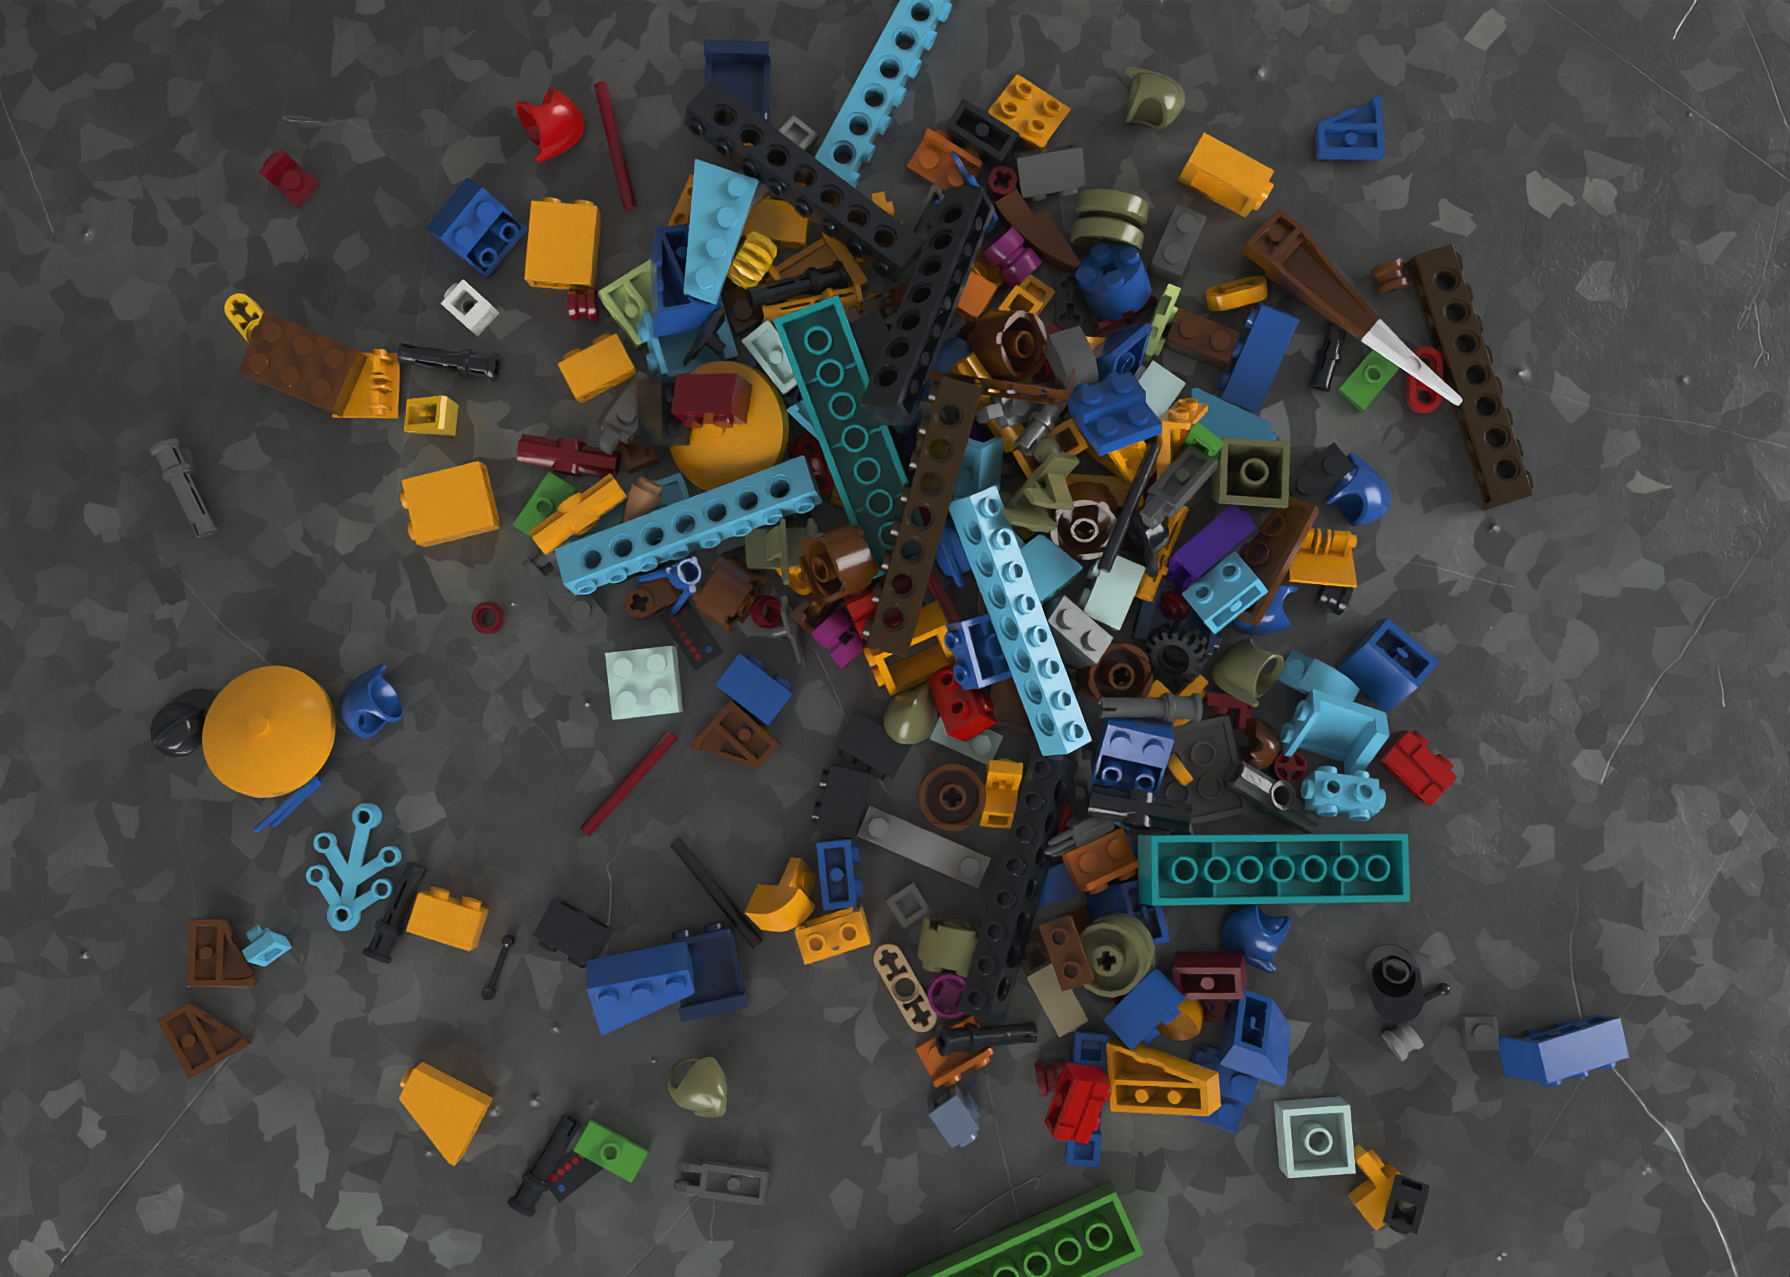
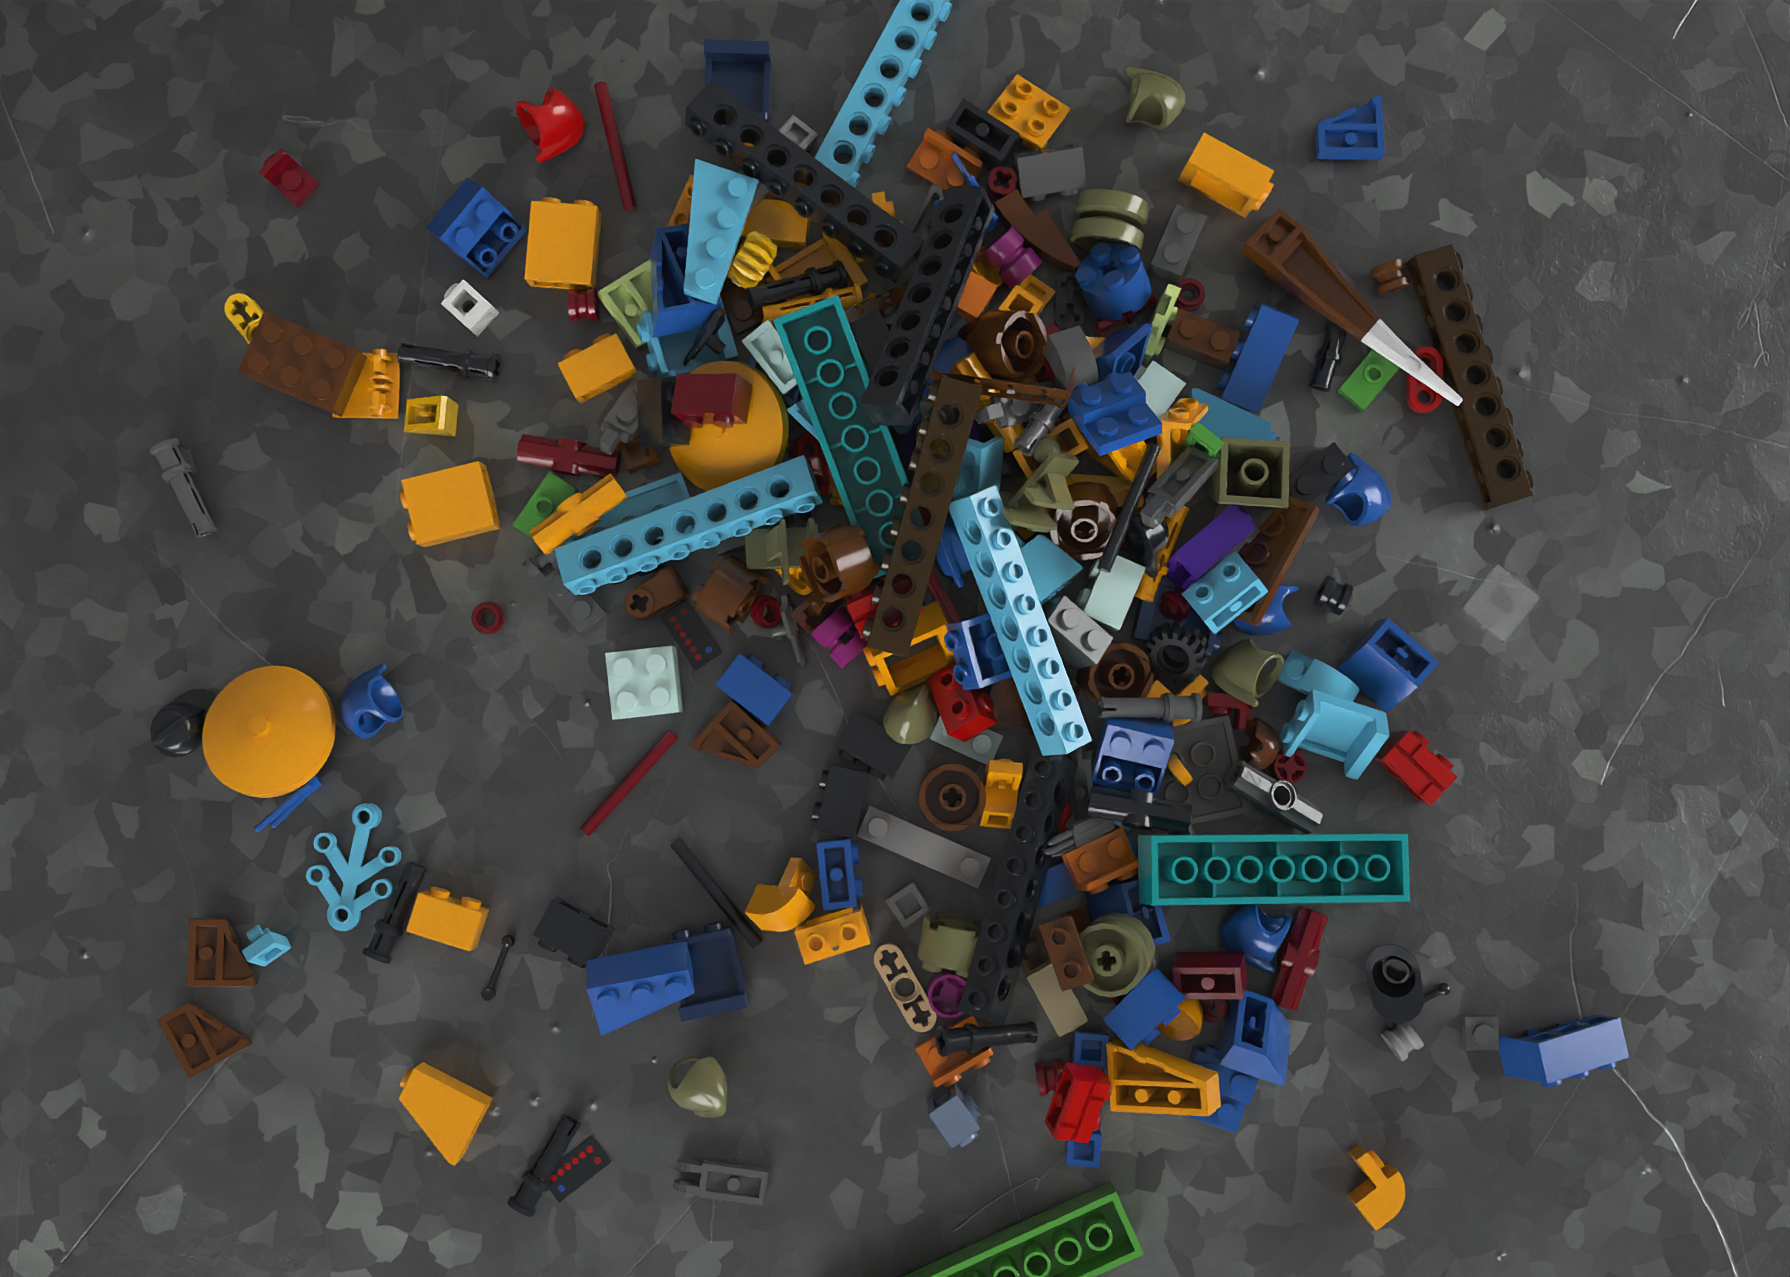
bright green plate [573,1119,649,1183] -> none
medium nougat cone [622,476,663,522] -> none
blue plant [638,557,702,618] -> none
light orange beam [1205,276,1268,311] -> none
light aqua brick [1274,1096,1356,1178] -> none
light orange hinge [1288,528,1357,588] -> none
medium azure brick [1301,766,1386,822] -> none
black brick [1383,1174,1430,1234] -> none
none -> dark red plate [1175,278,1205,312]
none -> dark red piece [1268,906,1329,1011]
none -> clear piece [1461,564,1540,643]

